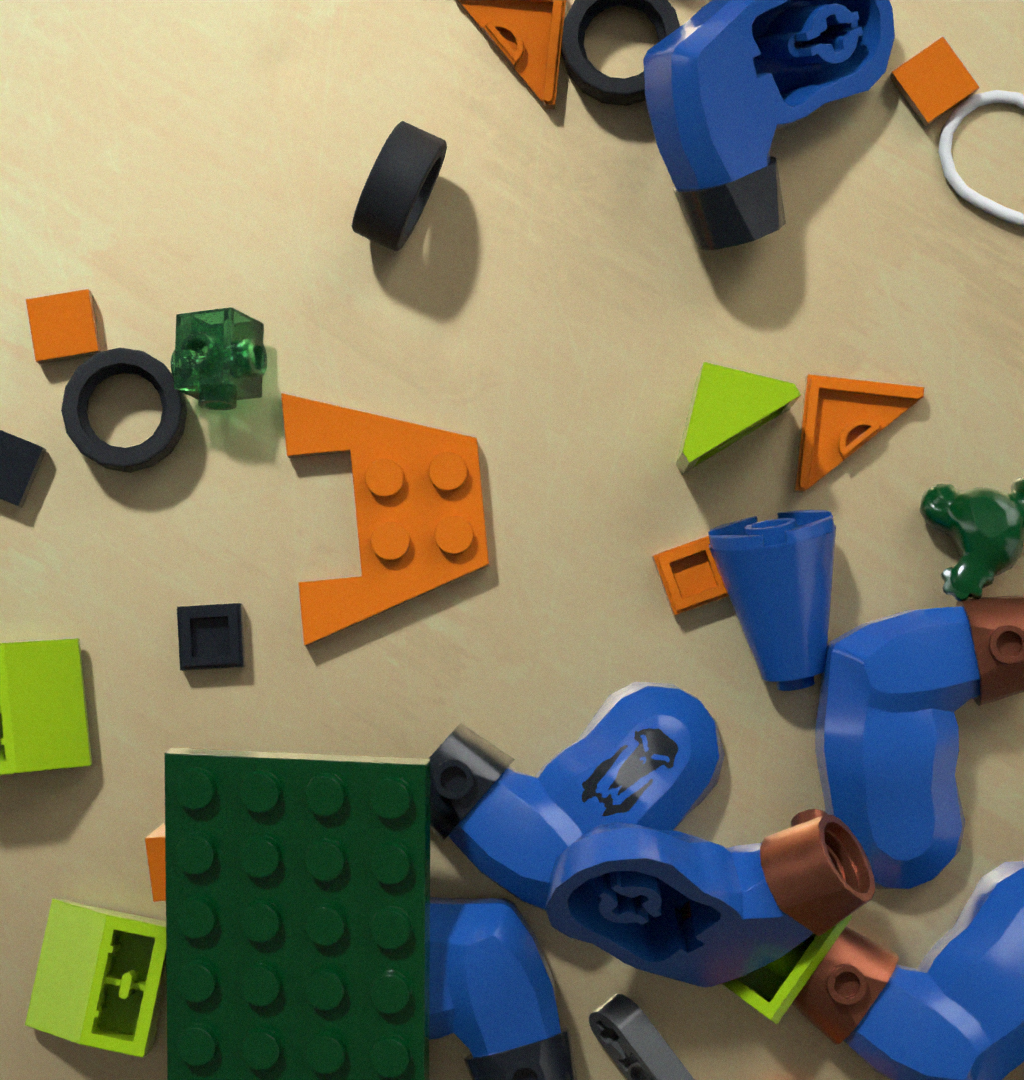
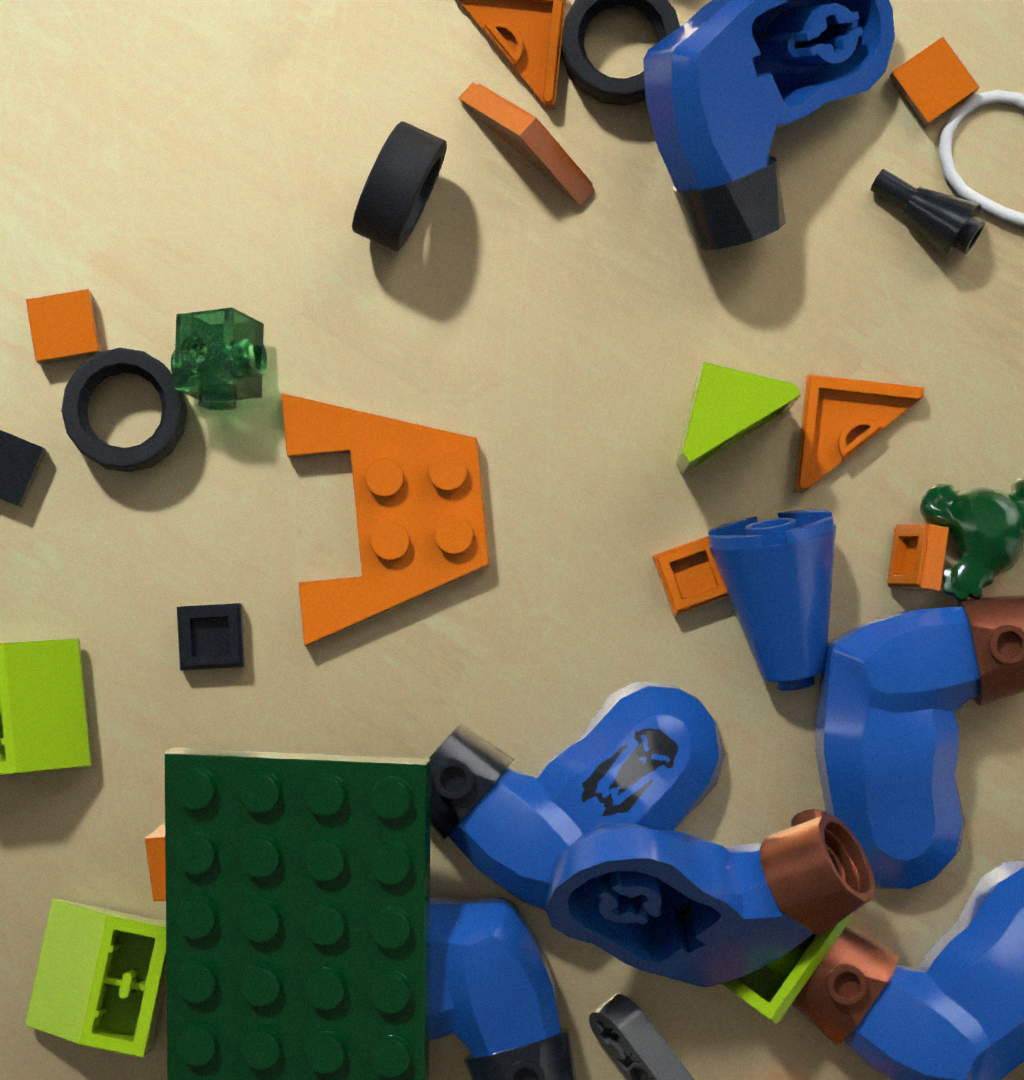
none -> orange tile [458,82,595,206]
none -> black cone [871,169,985,259]
none -> orange tile [887,524,949,591]

